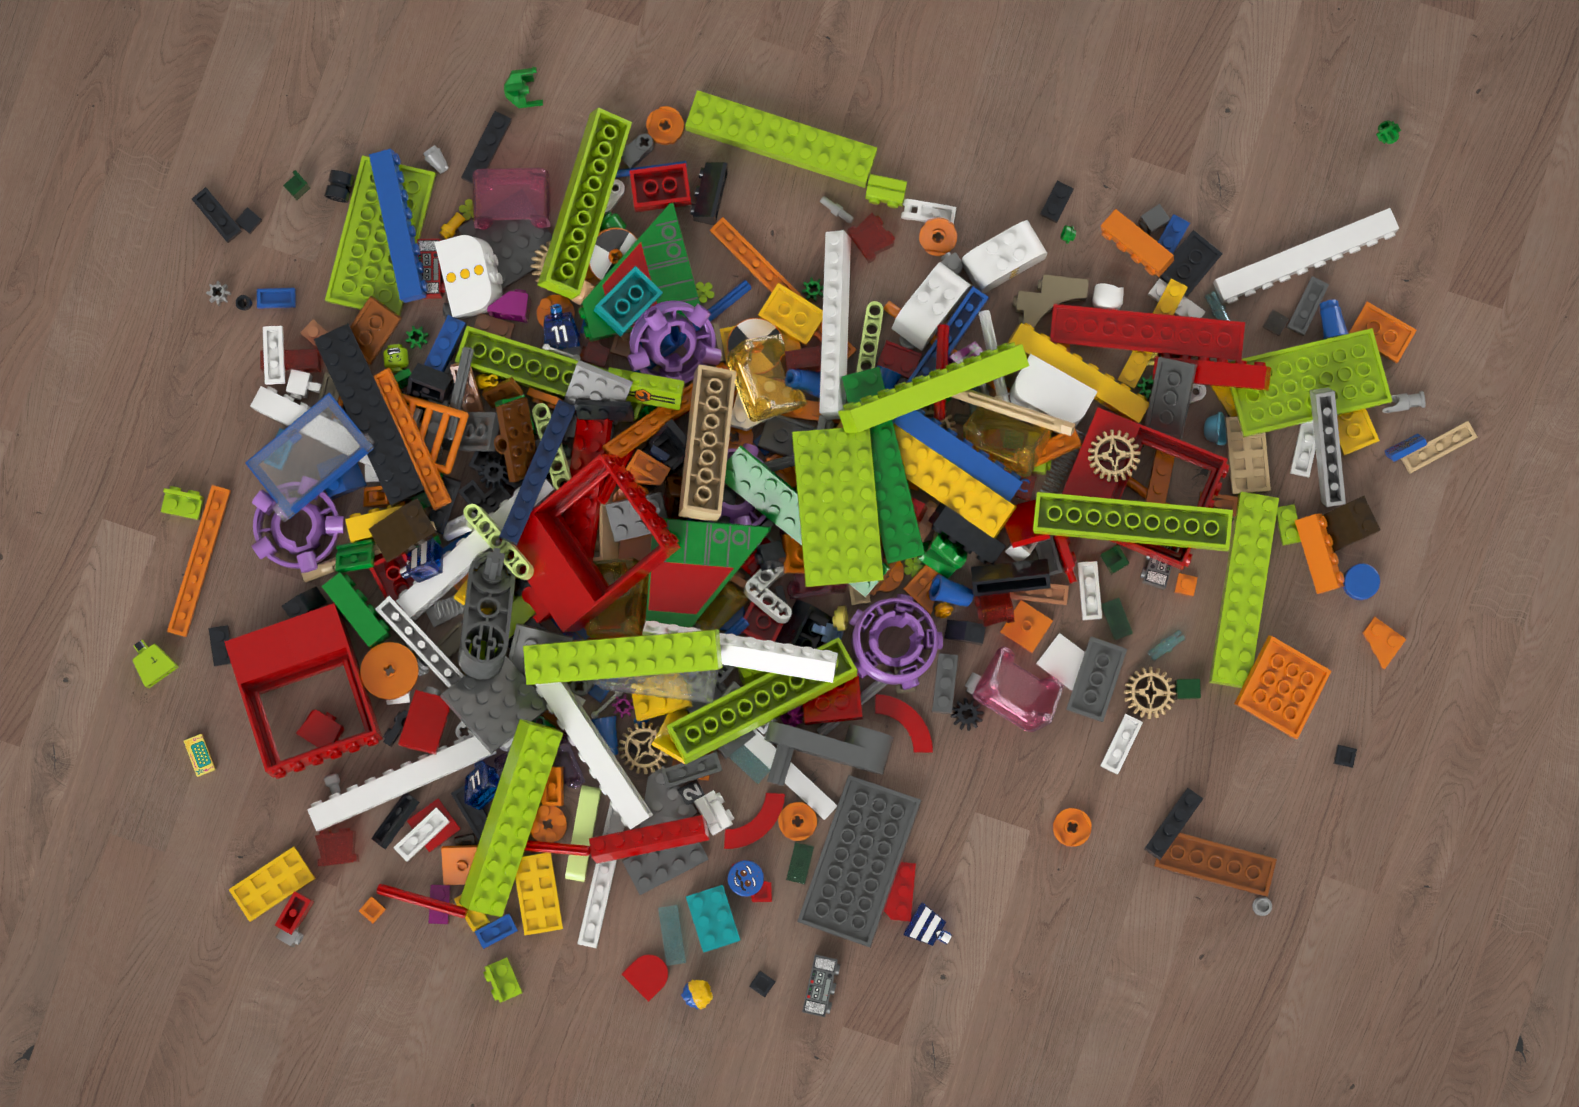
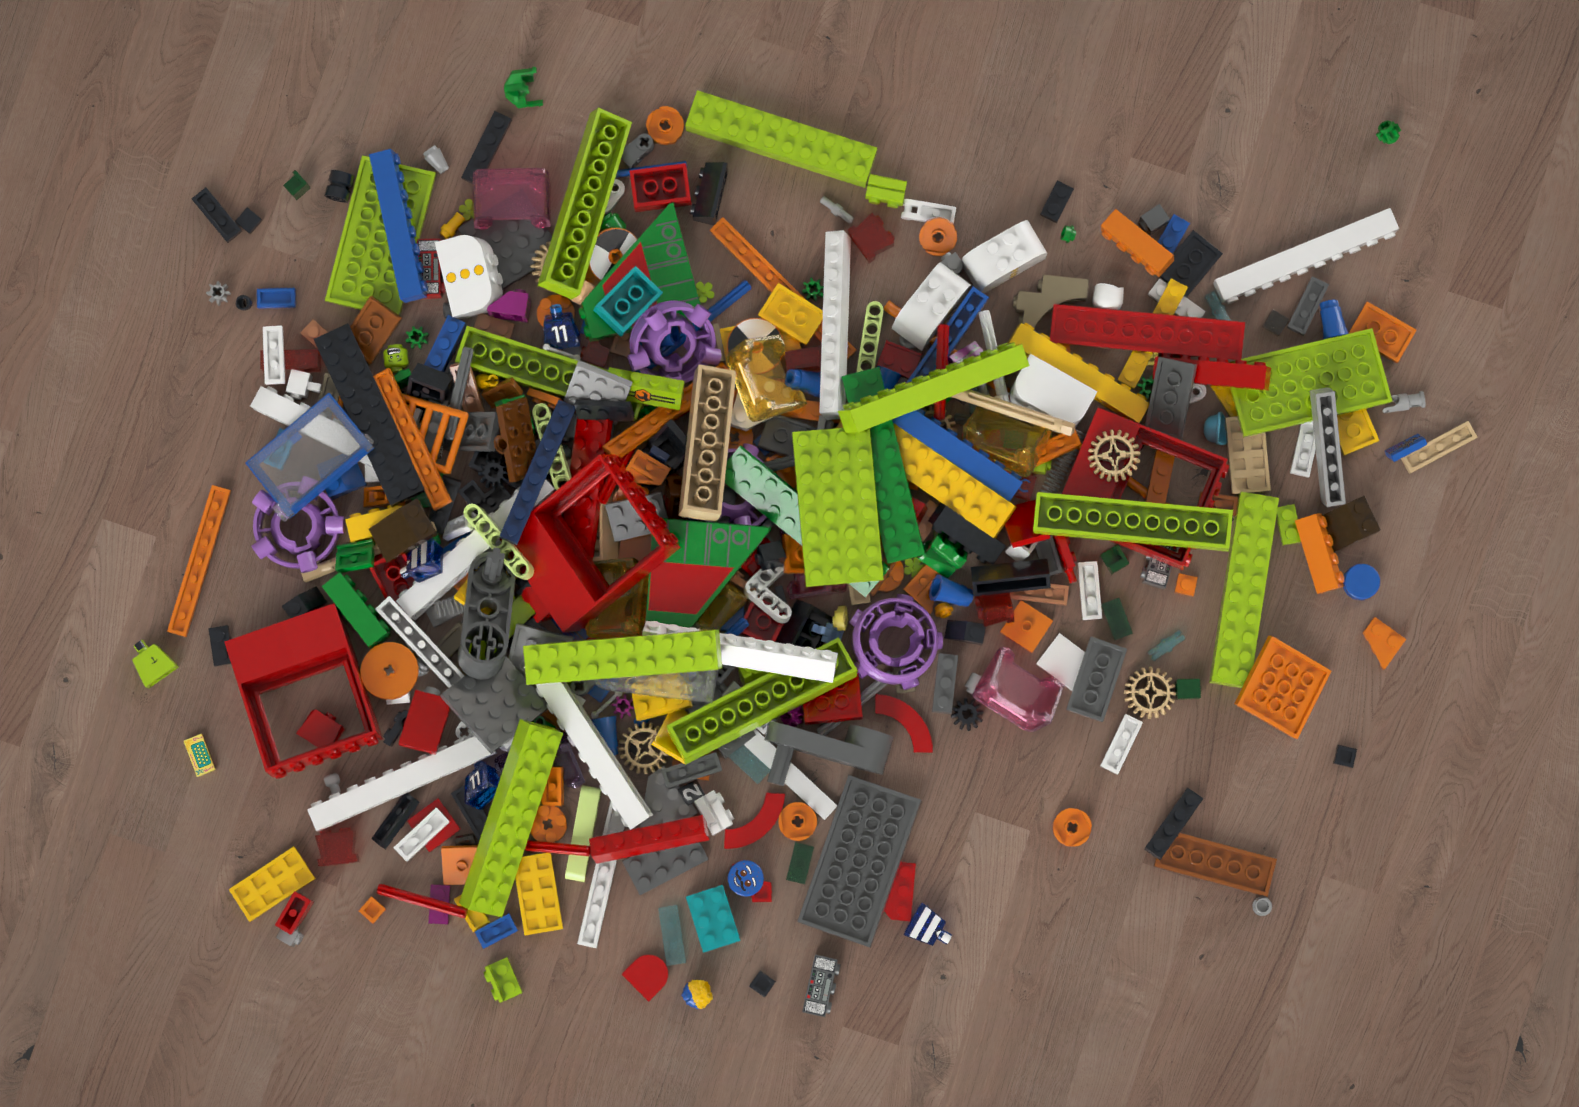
lime bracket [161,486,204,520] -> none

